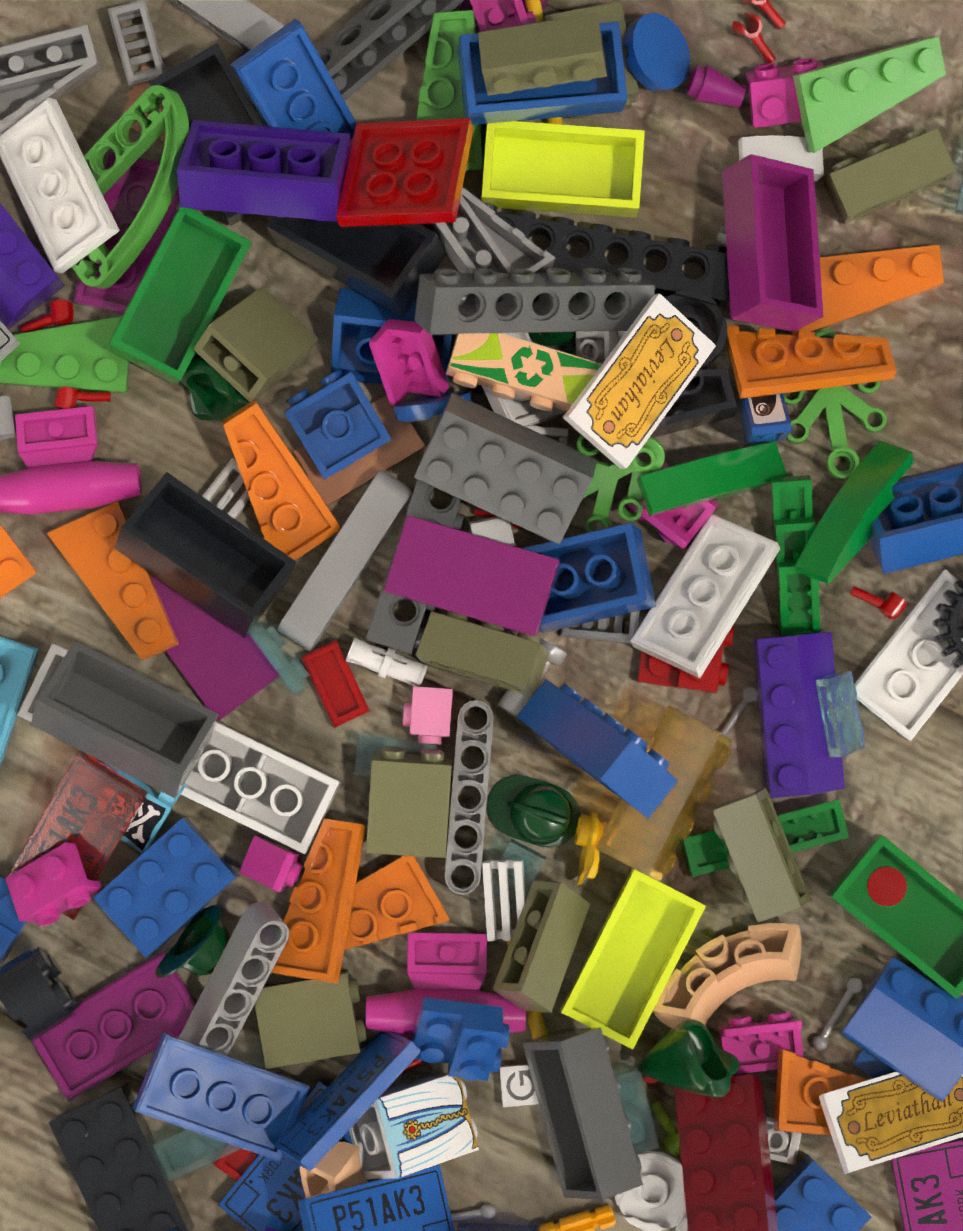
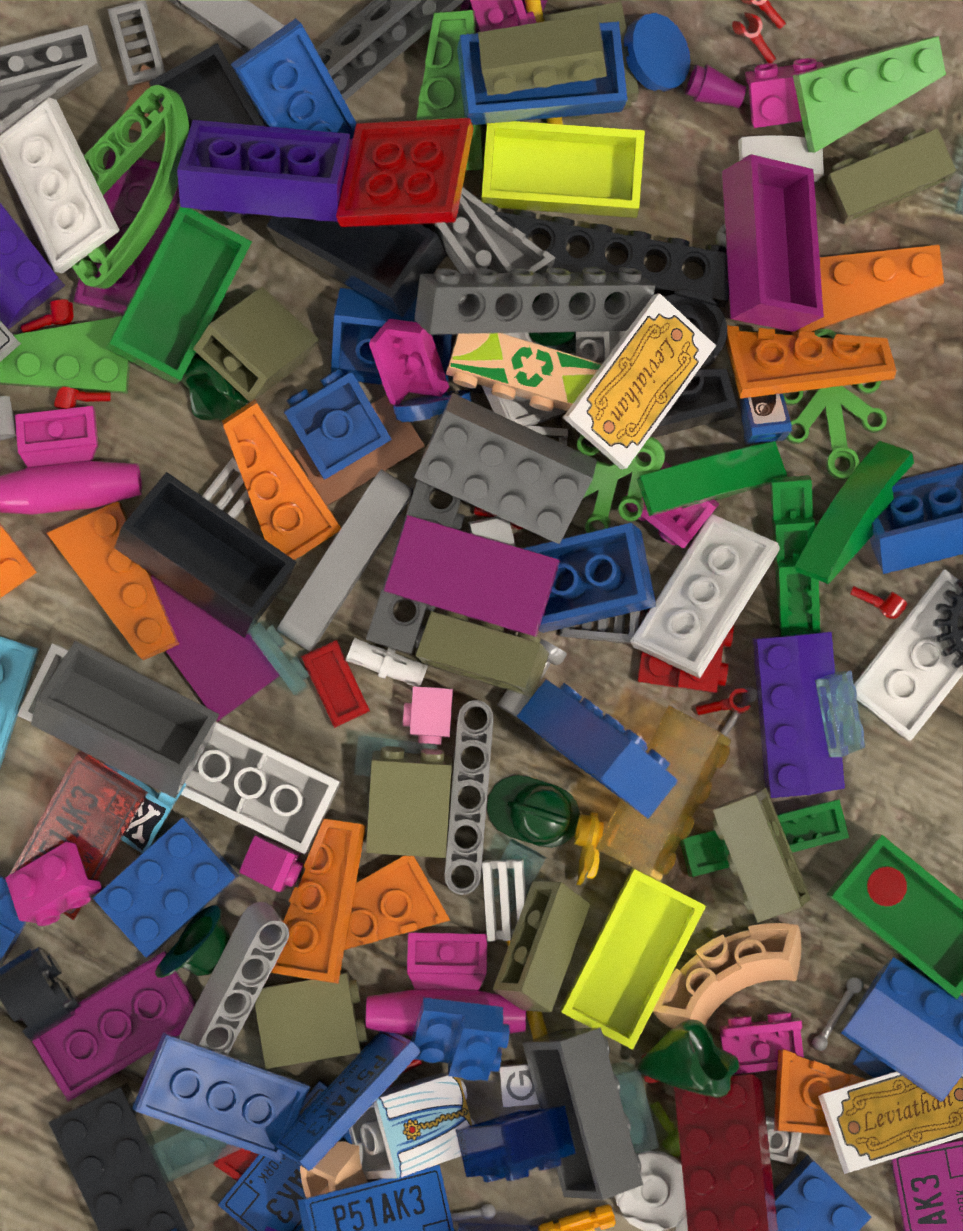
none -> clear blue brick [455,1106,576,1183]
none -> red hand [696,688,751,716]

